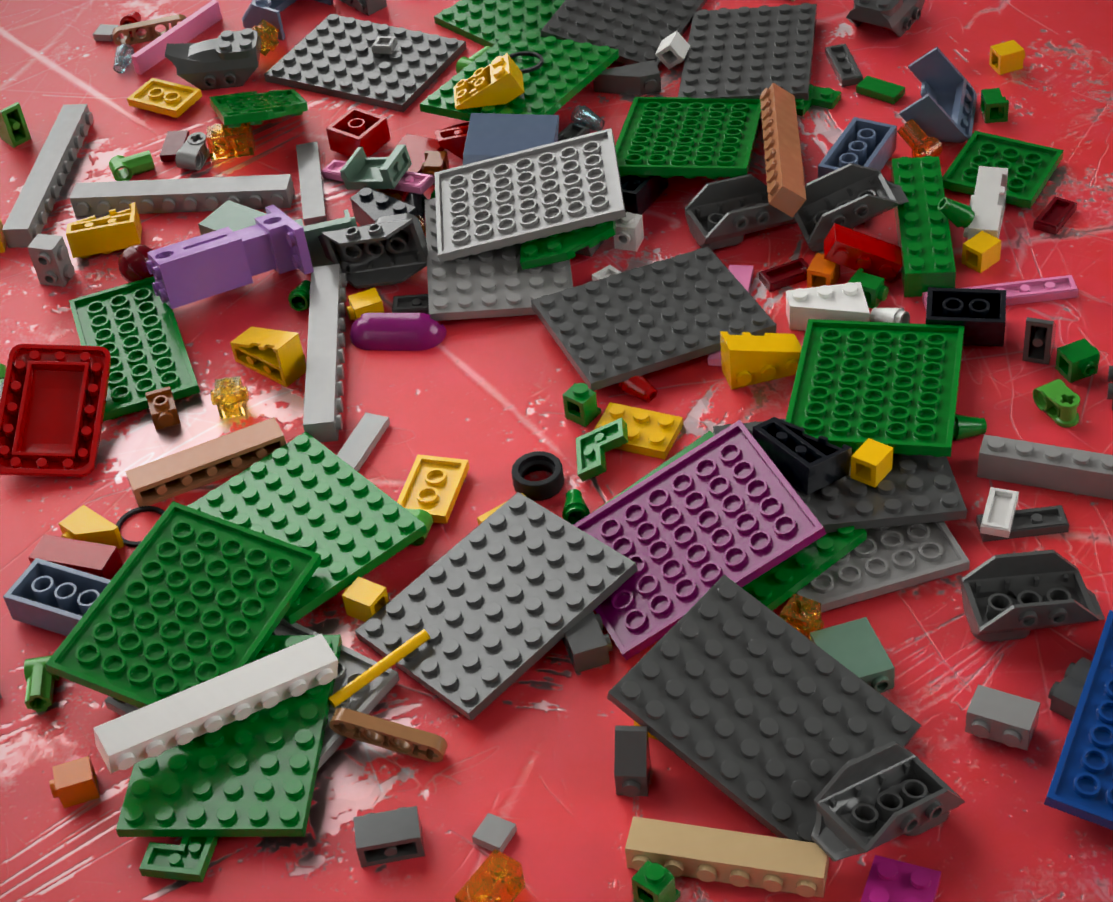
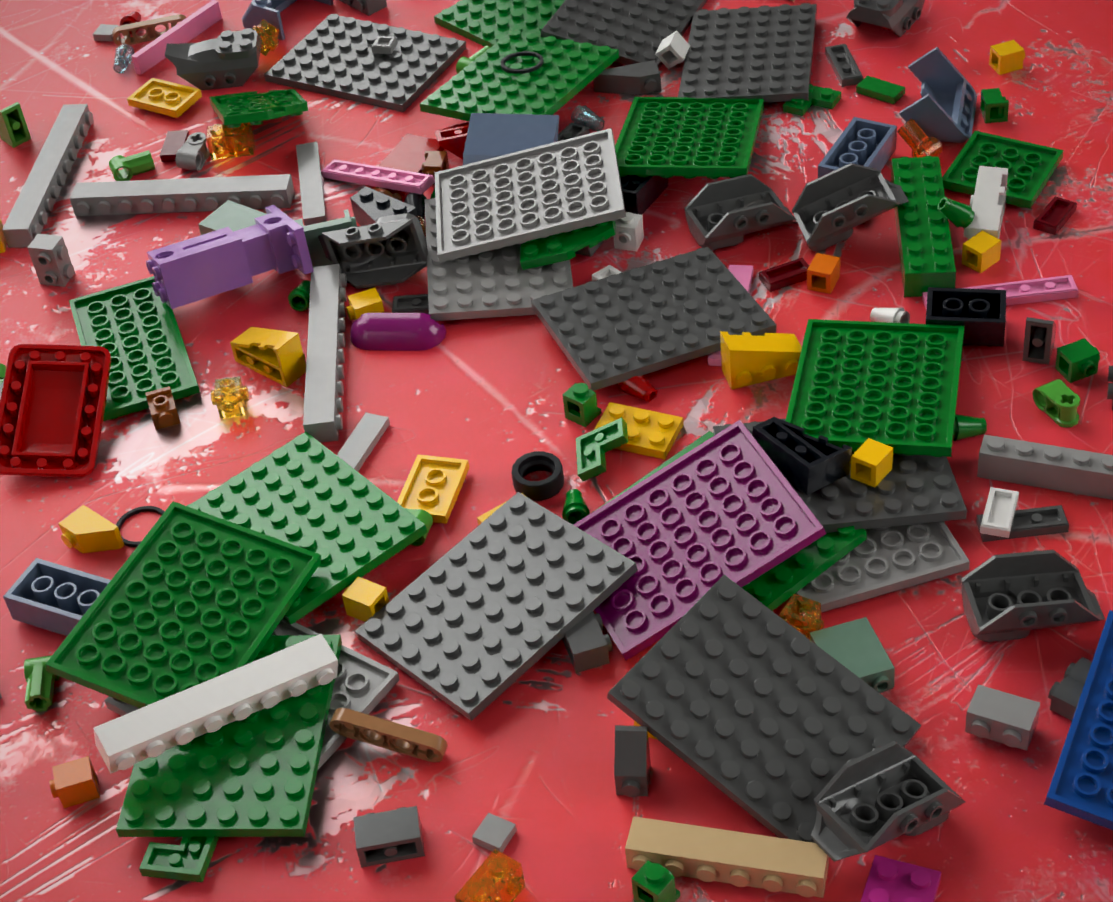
brick [29,534,123,580] -> none
yellow wedge [66,202,142,258] -> none
dark red piece [118,244,154,283] -> none
nougat brick [125,417,286,507] -> none
red brick [326,107,391,157] -> none
yellow bar [328,629,430,708] -> none
sand green panel [340,145,412,190] -> none
yellow slope [454,53,524,110] -> none
nougat brick [760,83,807,218] -> none
white wedge [786,282,870,331] -> none
red brick [823,223,903,283] -> none
green brick [848,268,889,308] -> none

